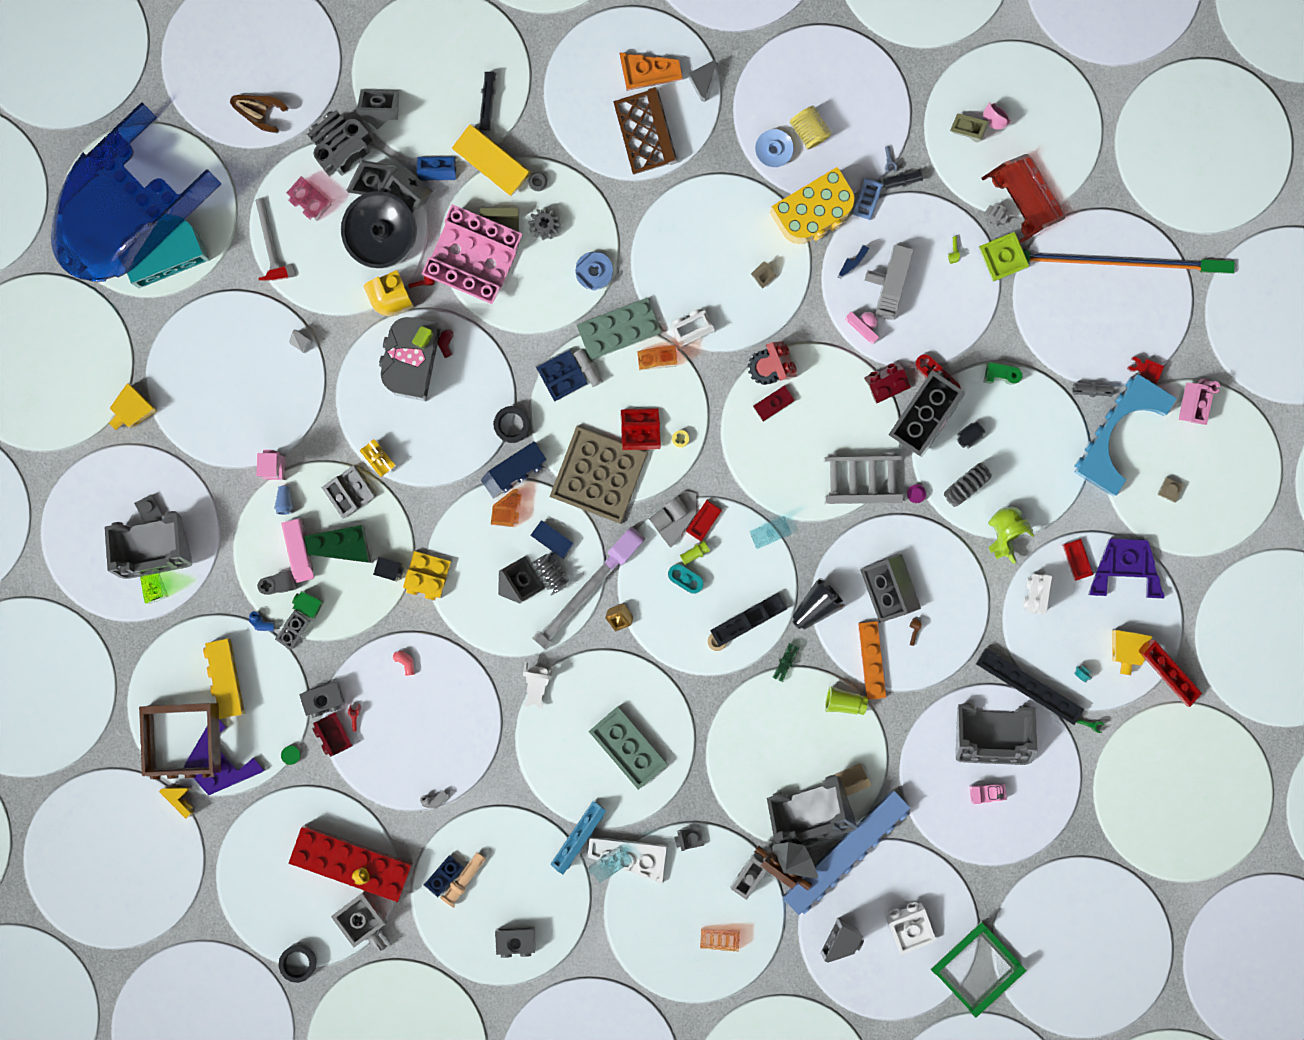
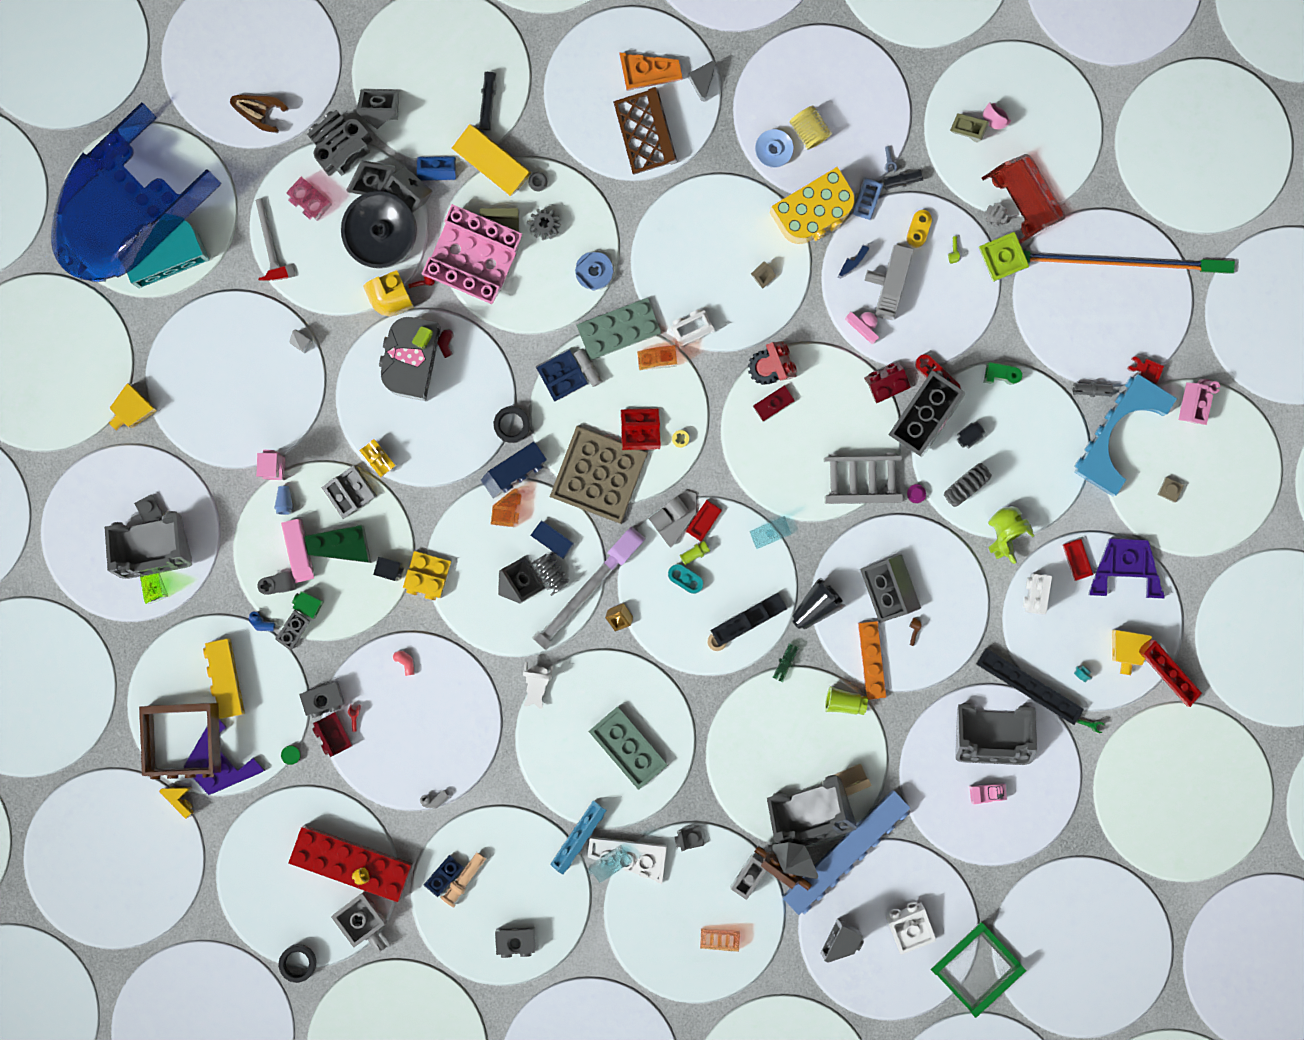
none -> yellow plate [906,210,932,248]

